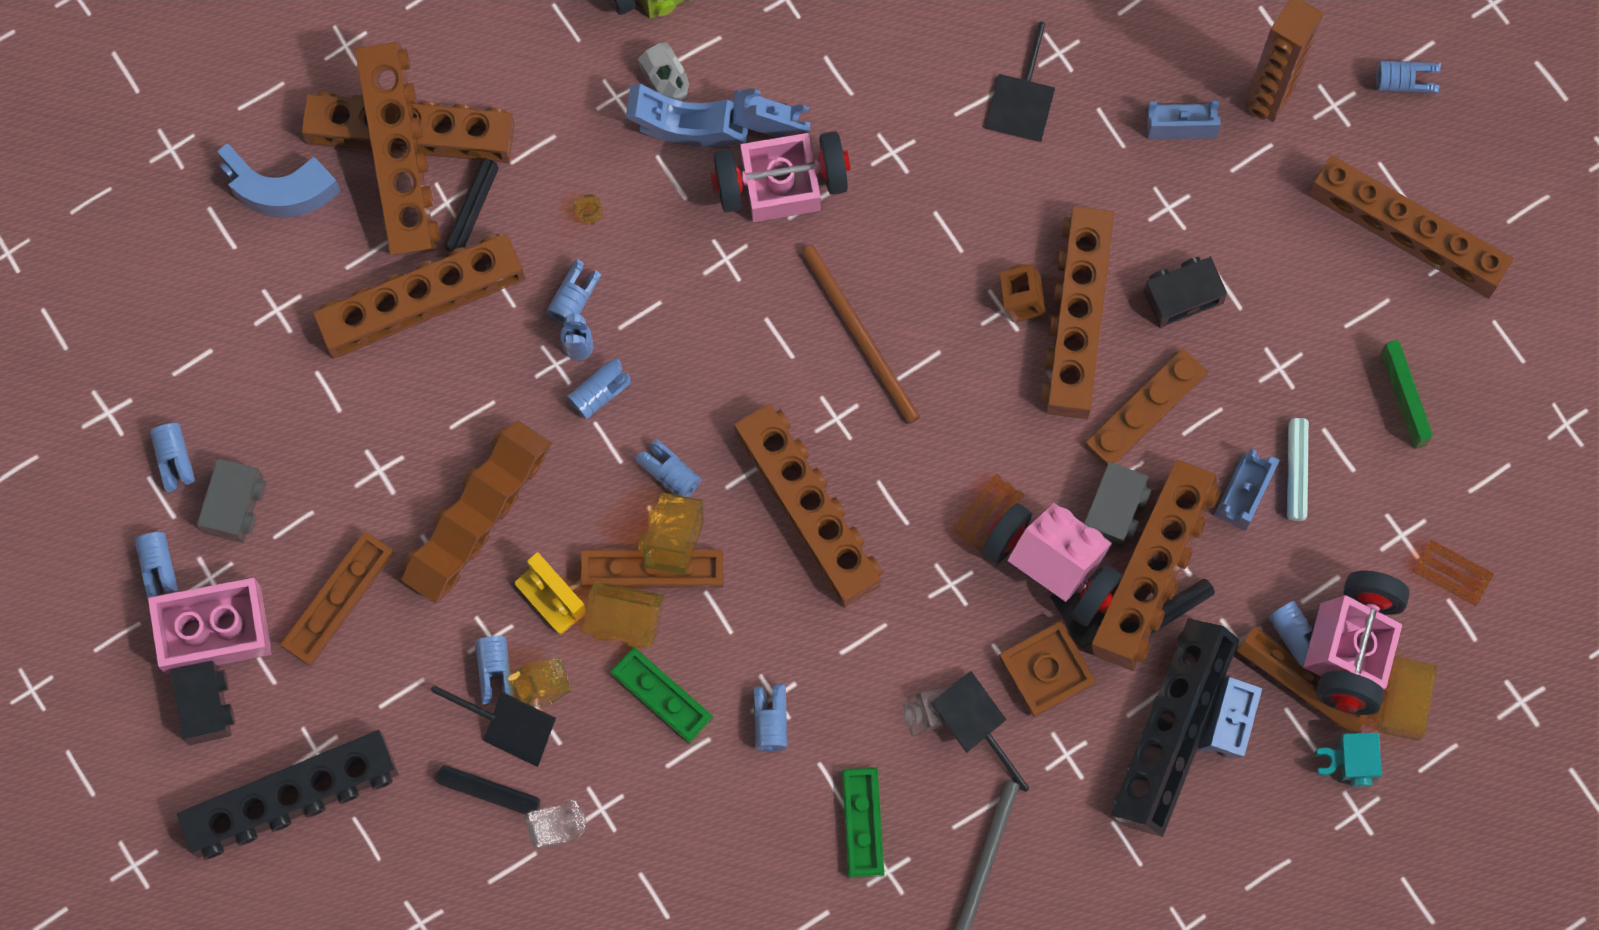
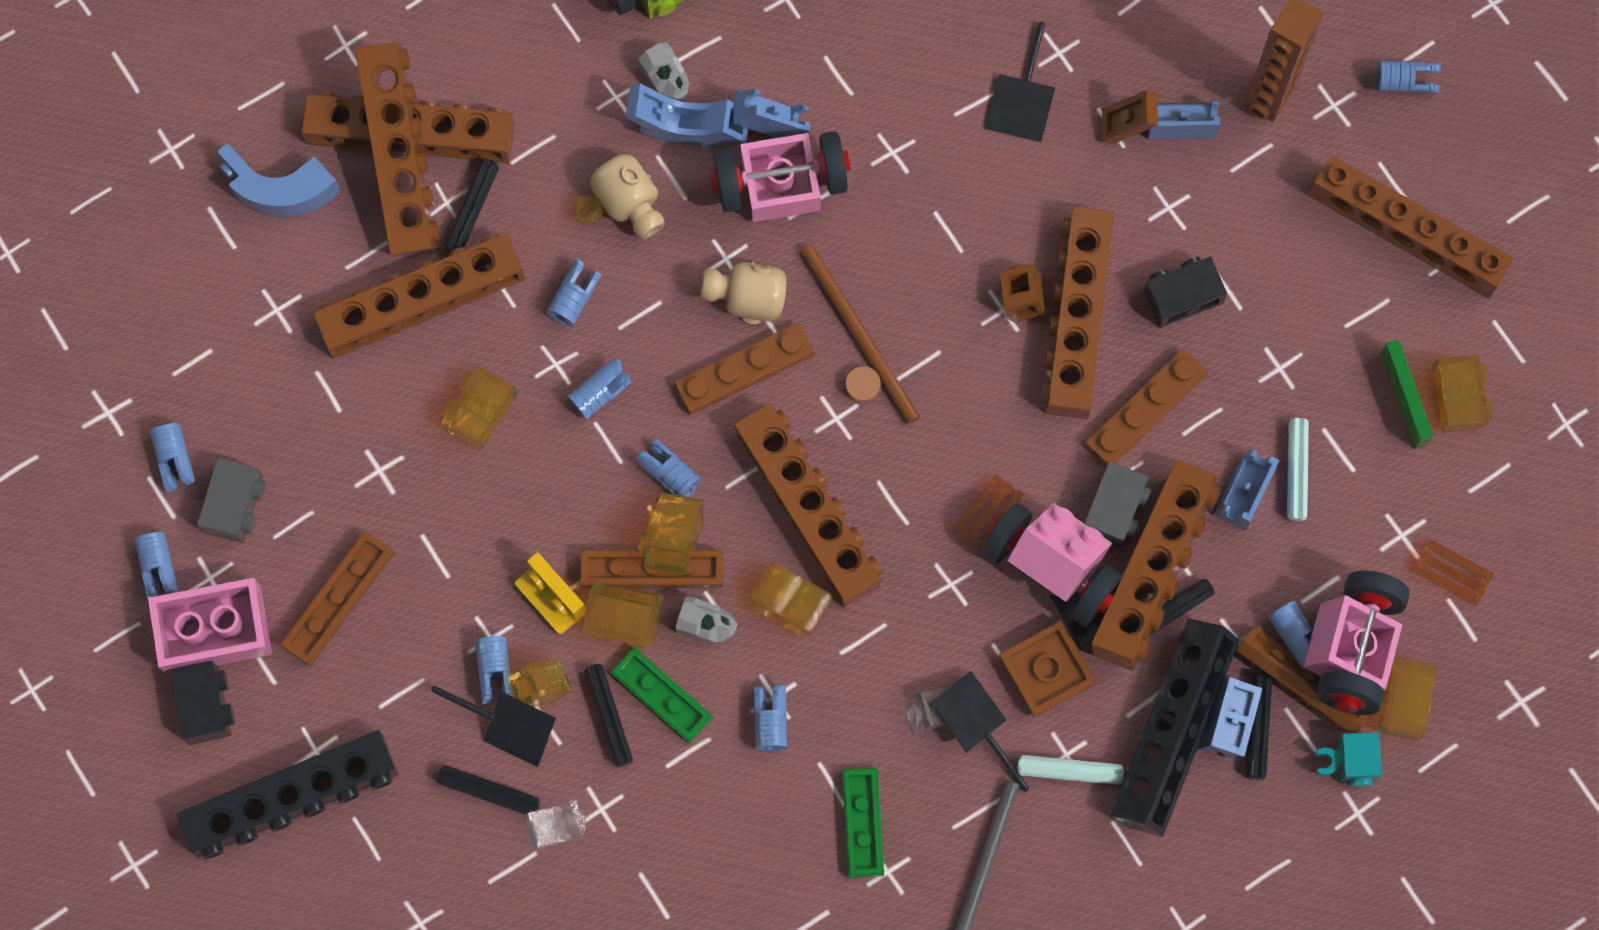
dark orange brick [401,420,552,604] -> none
medium blue hinge [560,313,594,361] -> none
none -> clear yellow brick [441,366,517,451]
none -> black axle [584,664,633,767]
none -> tan piece [590,154,665,239]
none -> dark orange plate [674,322,815,415]
none -> light grey rock [676,596,737,645]
none -> tan piece [700,261,787,324]
none -> clear yellow brick [749,562,833,638]
none -> nougat tile [846,366,881,403]
none -> light aqua axle [1018,755,1125,785]
none -> dark orange plate [1102,90,1158,144]
none -> black axle [1246,674,1272,780]
none -> clear yellow brick [1432,355,1494,433]

